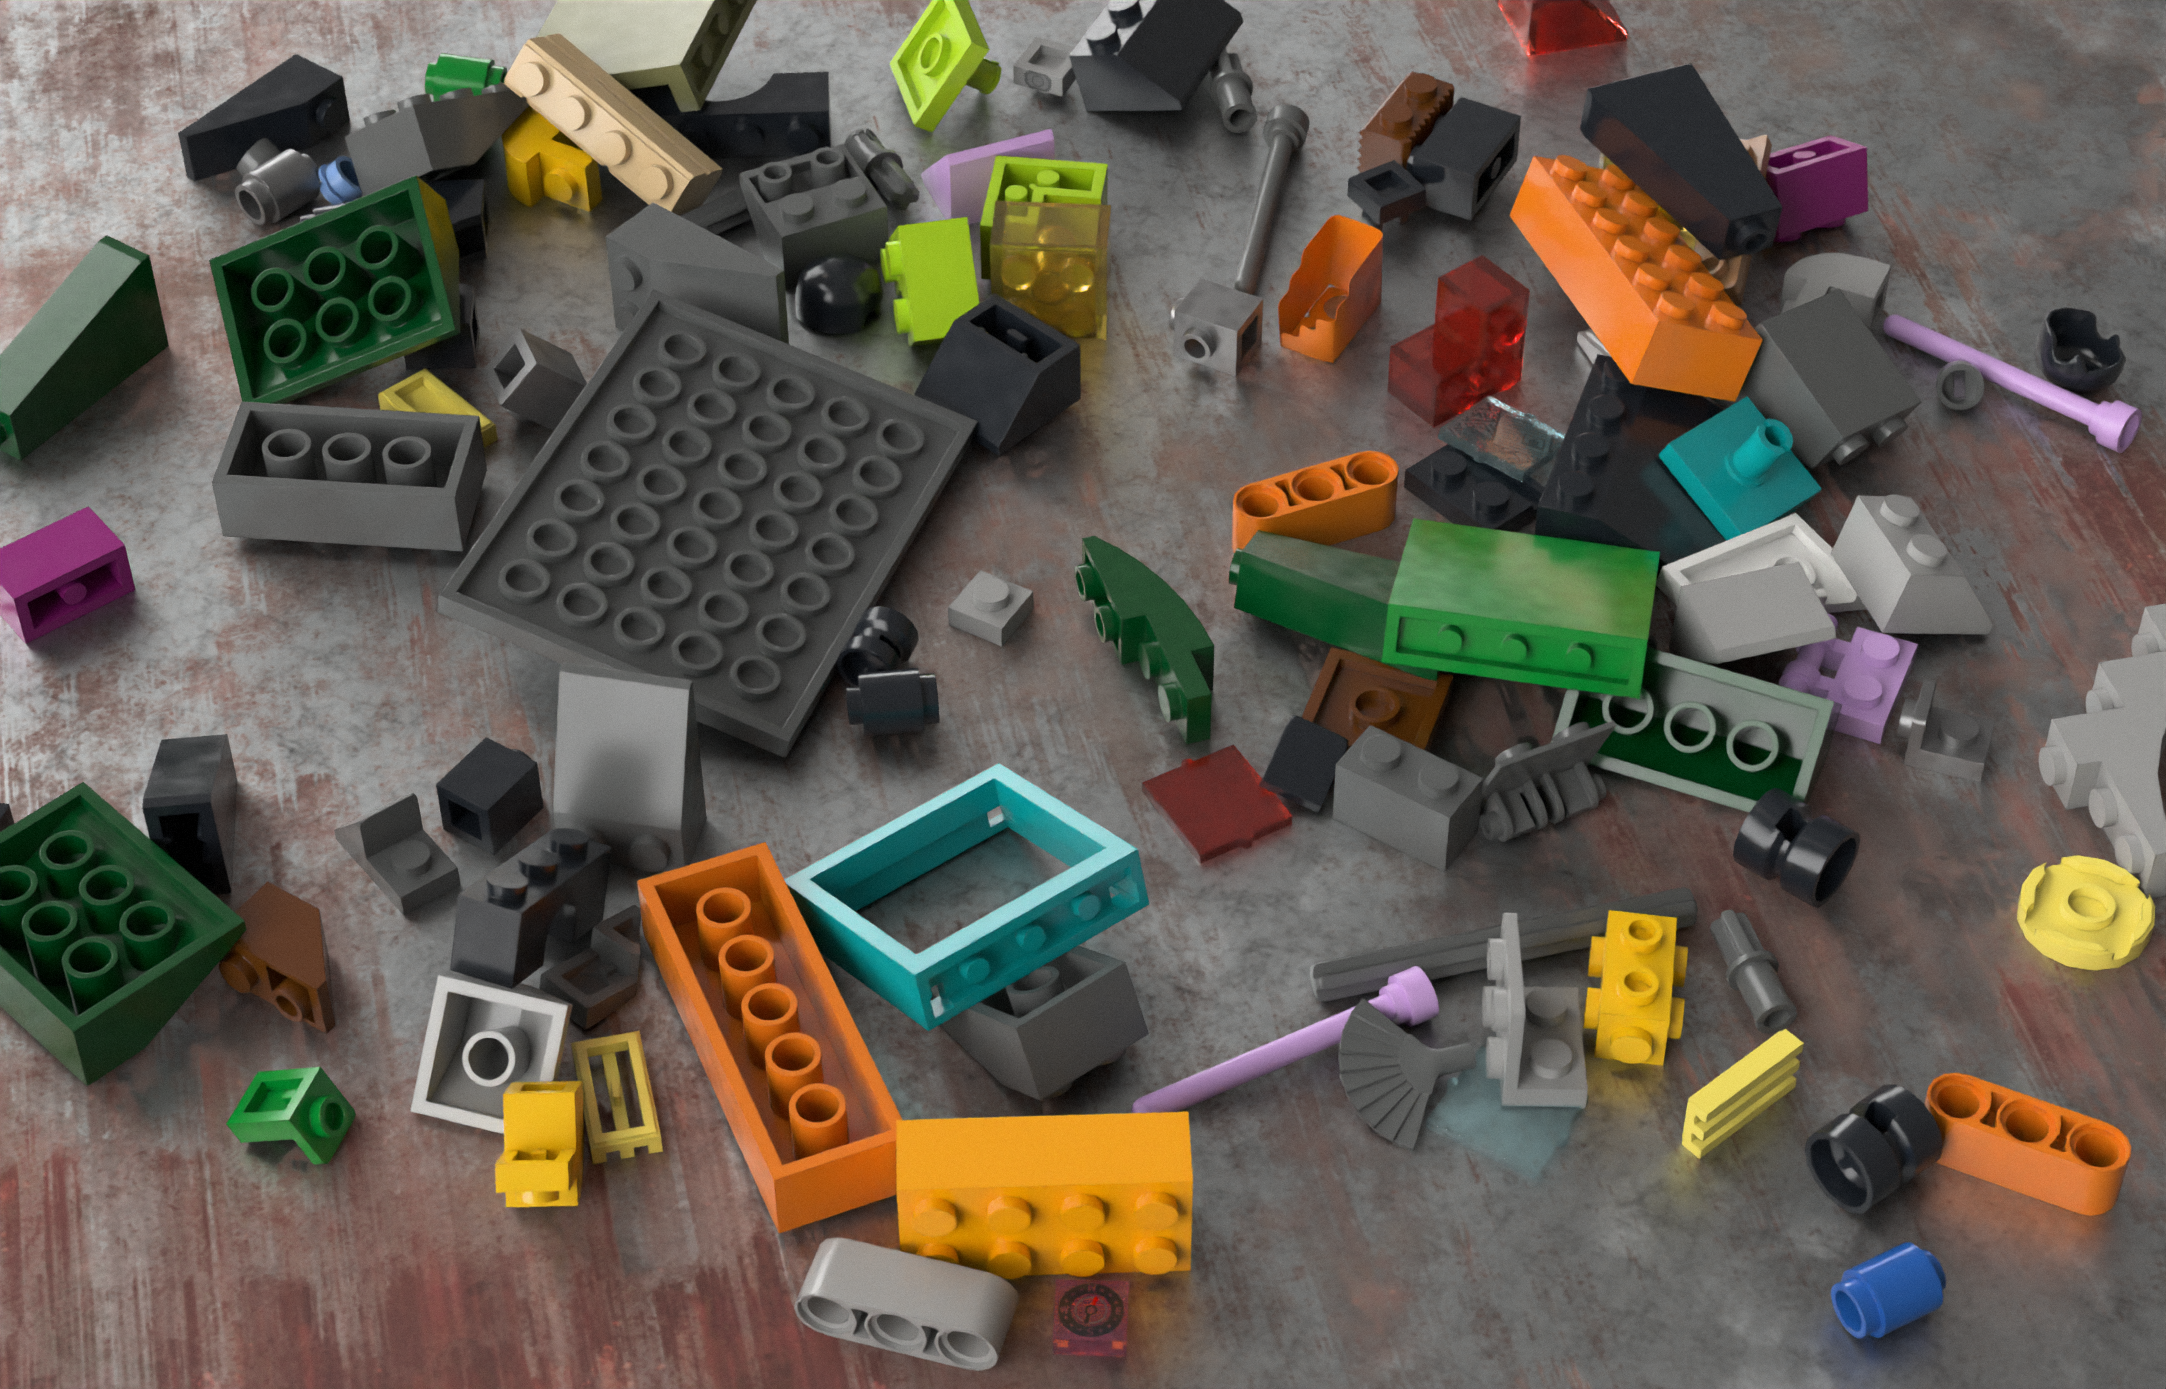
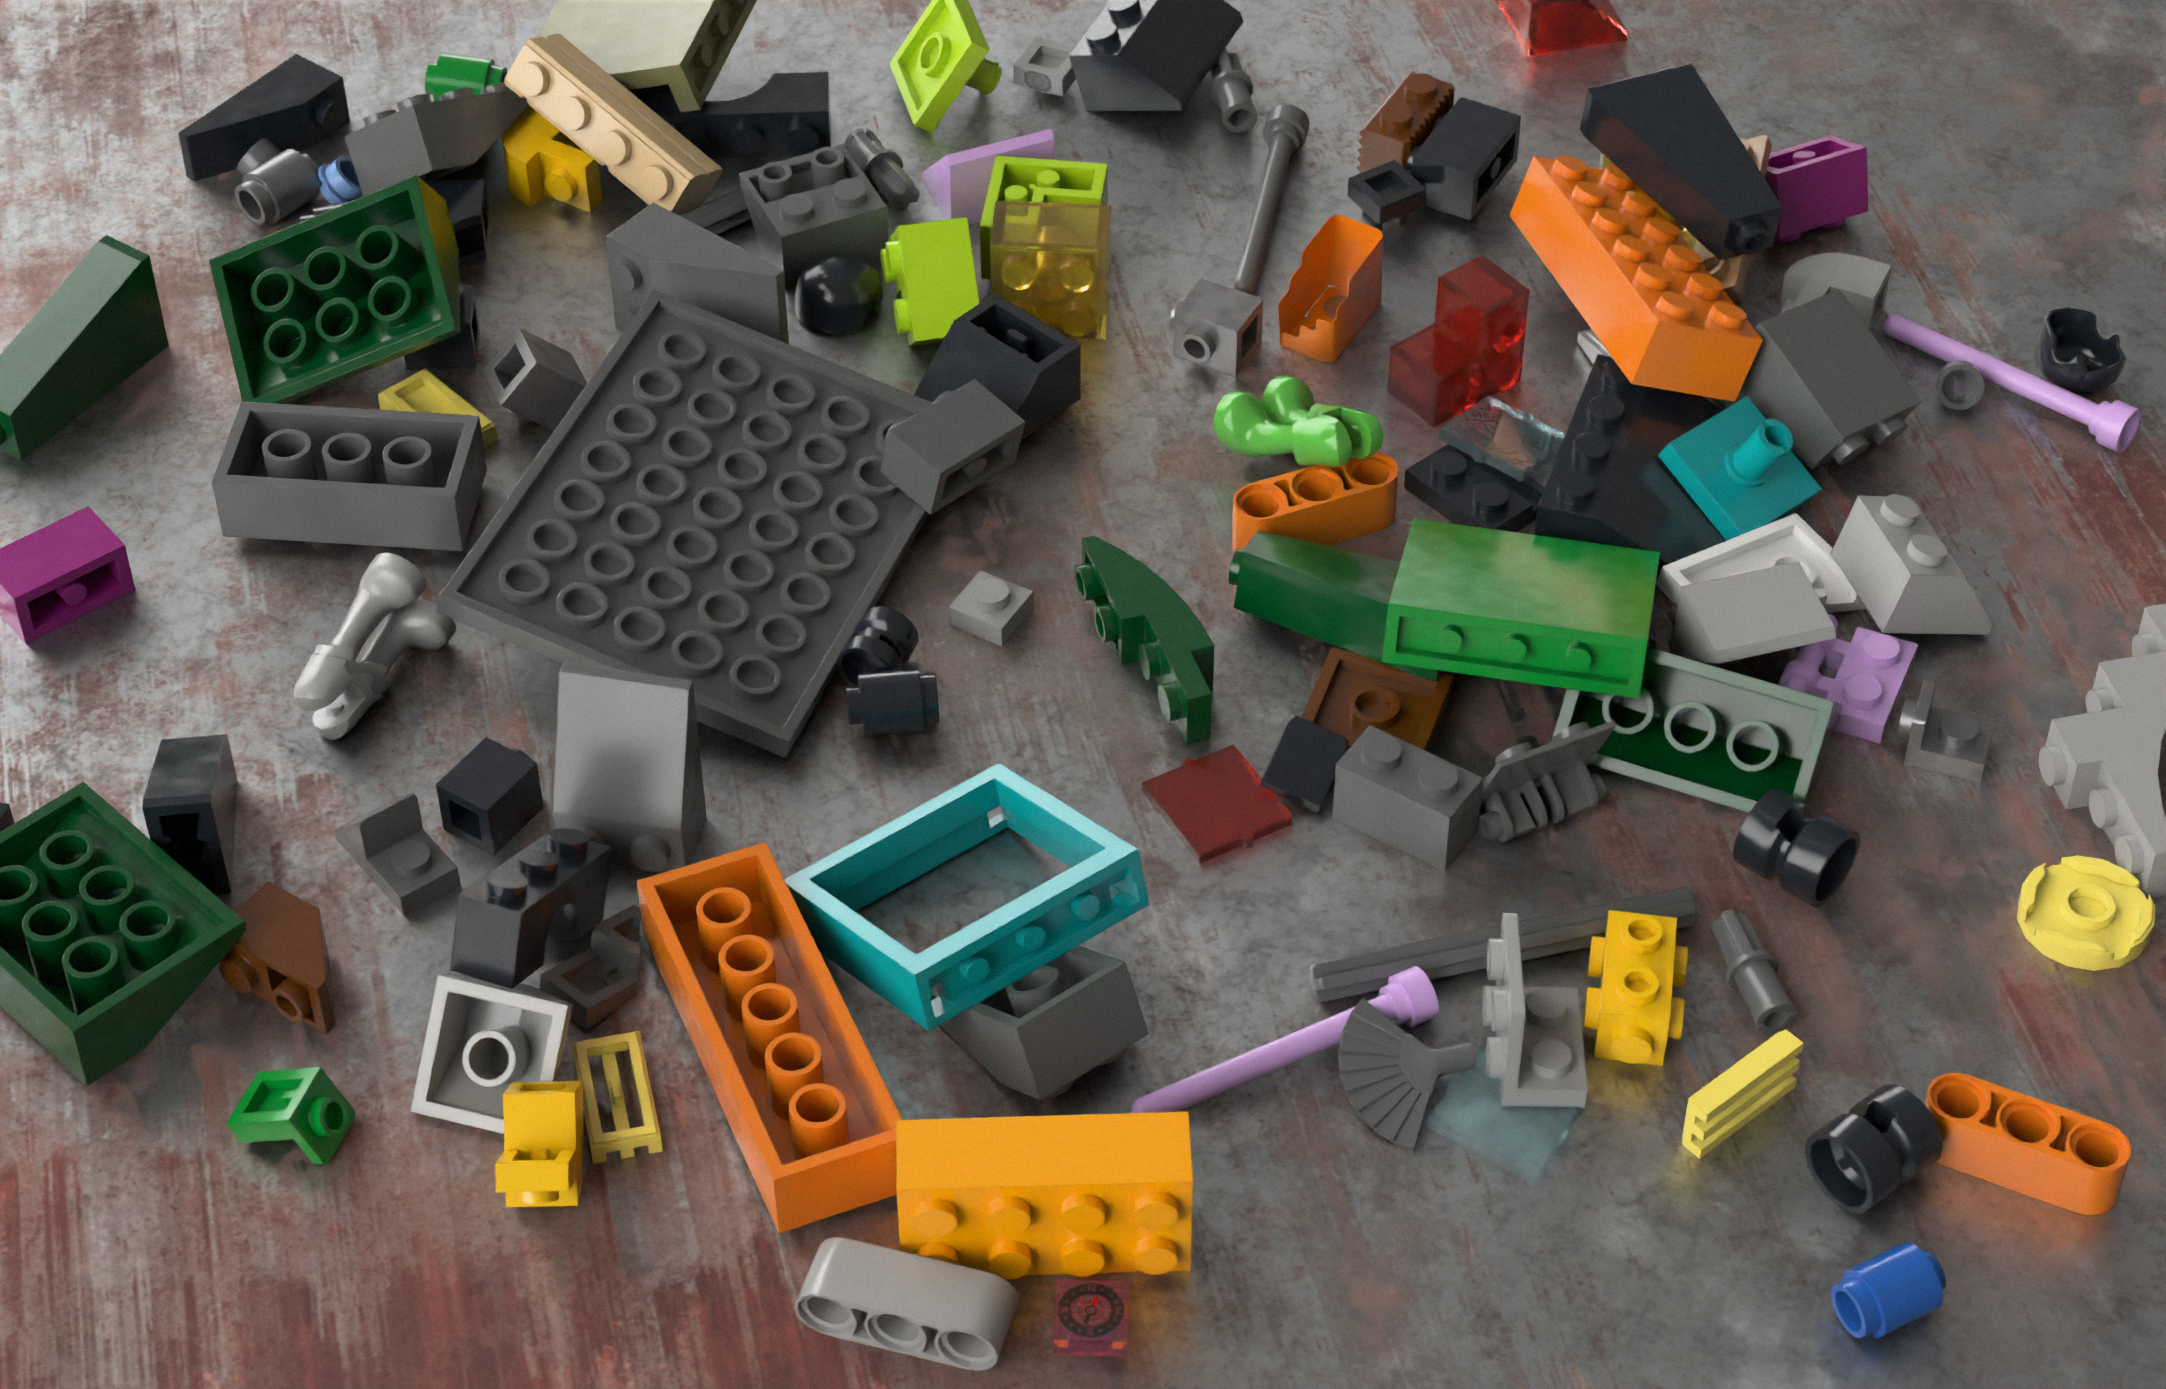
none -> light grey piece [293,553,456,740]
none -> dark grey brick [880,379,1025,515]
none -> bright green piece [1214,375,1383,467]

